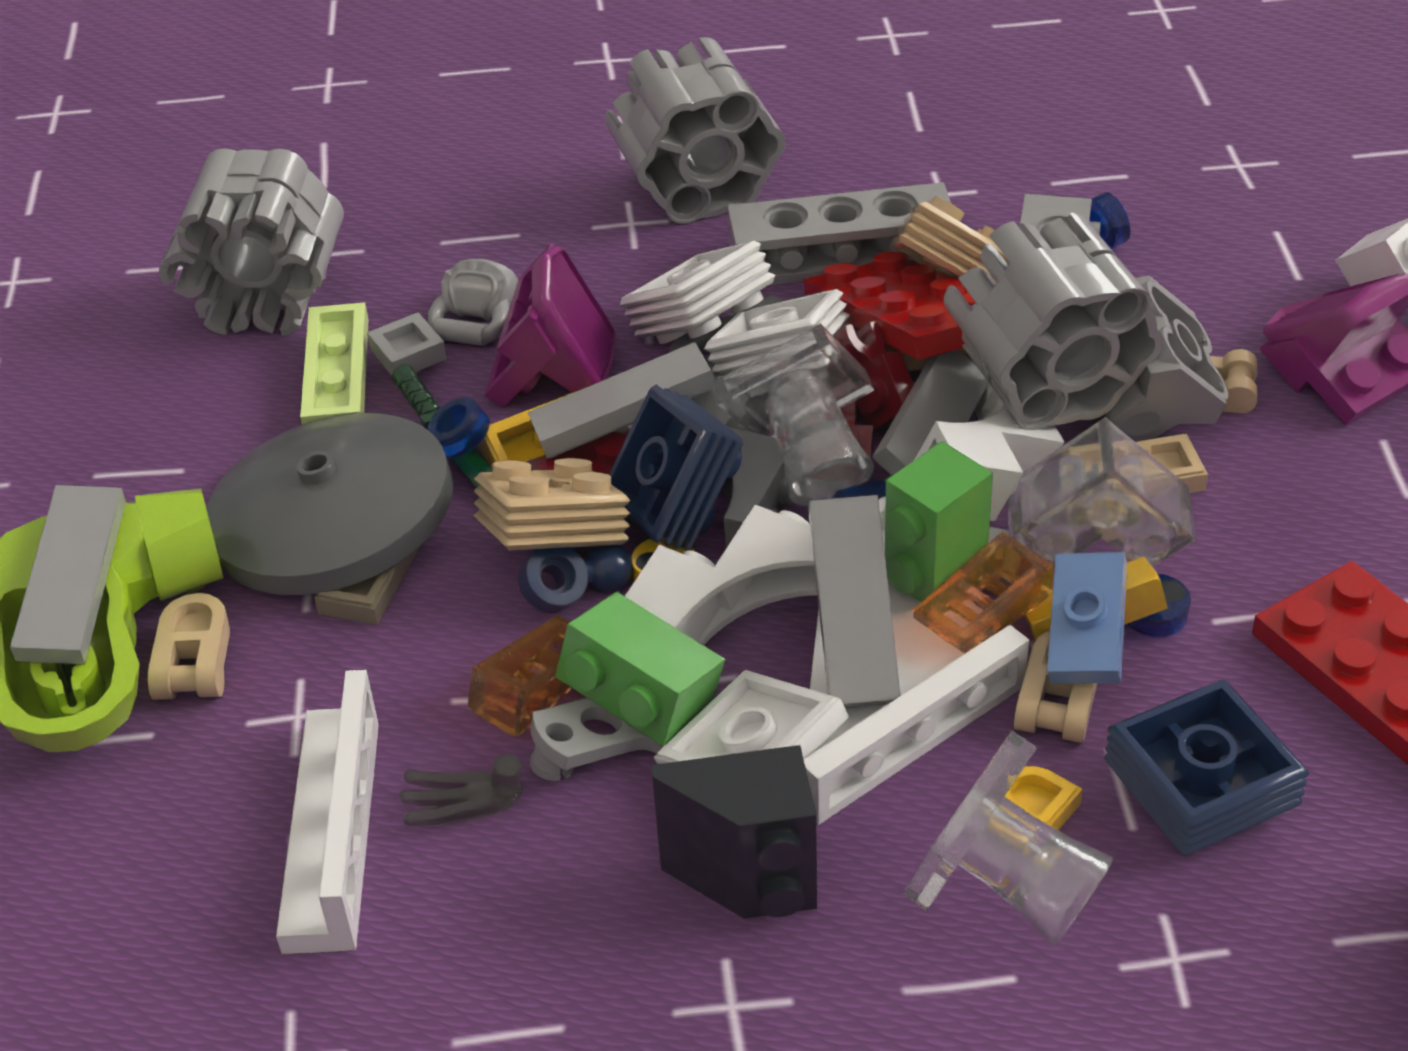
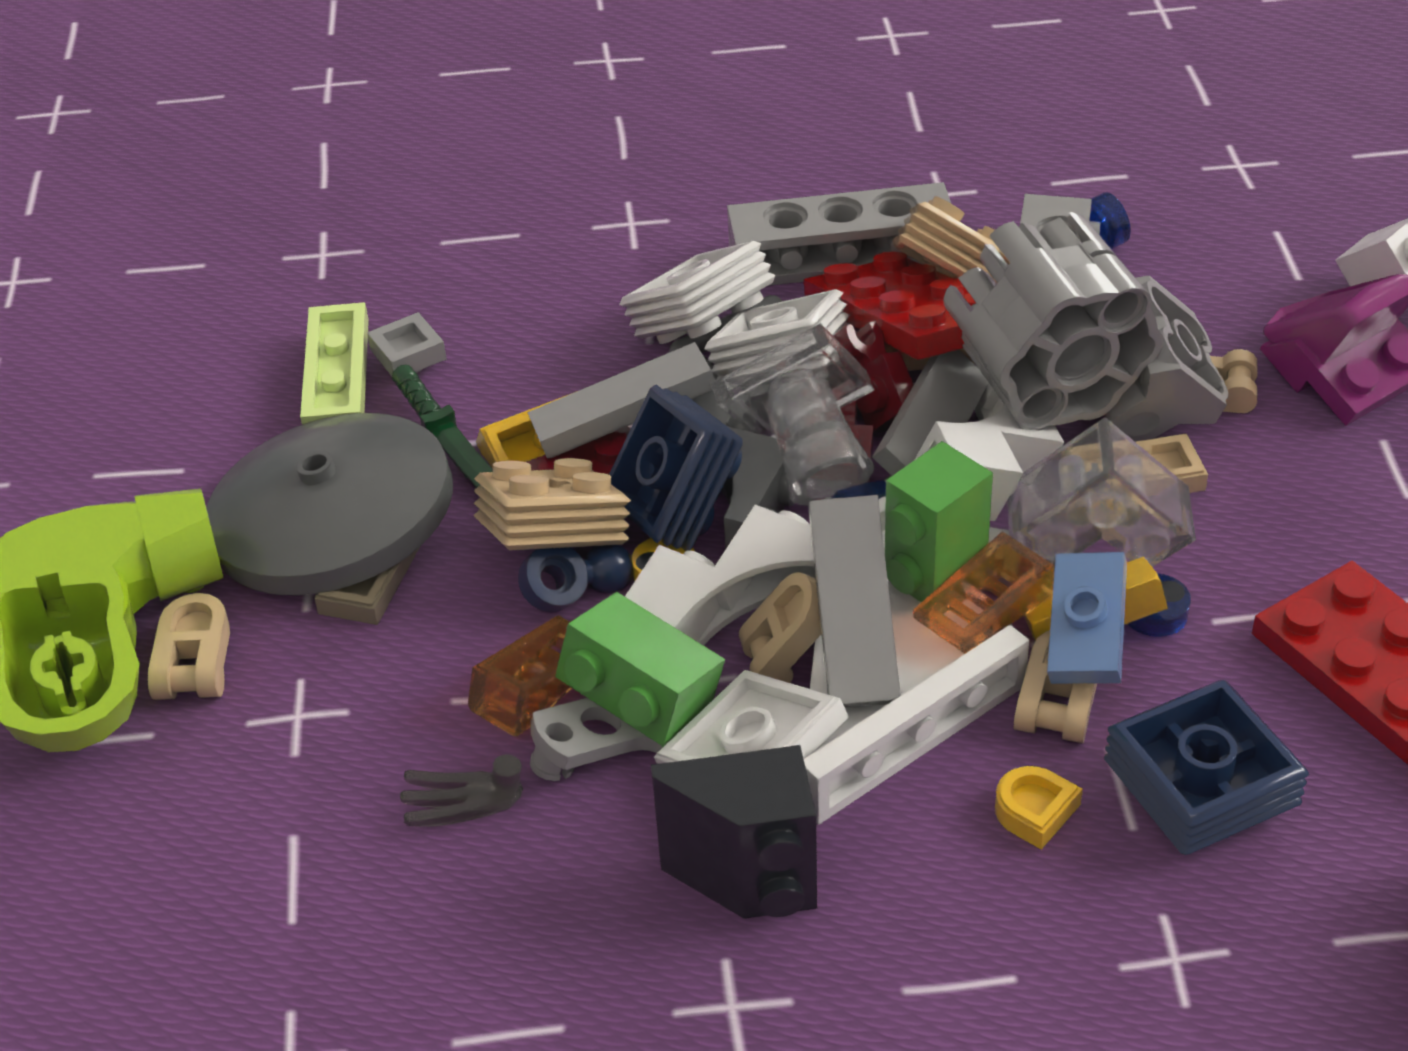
light grey tile [10,485,126,664] -> none
light grey piece [159,148,344,336] -> none
white fence [276,670,379,954] -> none
clear blue tile [427,397,490,458] -> none
light grey piece [428,259,518,346] -> none
magenta piece [484,243,616,408] -> none
light grey piece [605,37,785,224] -> none
clear plant [902,730,1114,946] -> none
none -> tan plate [739,572,821,683]

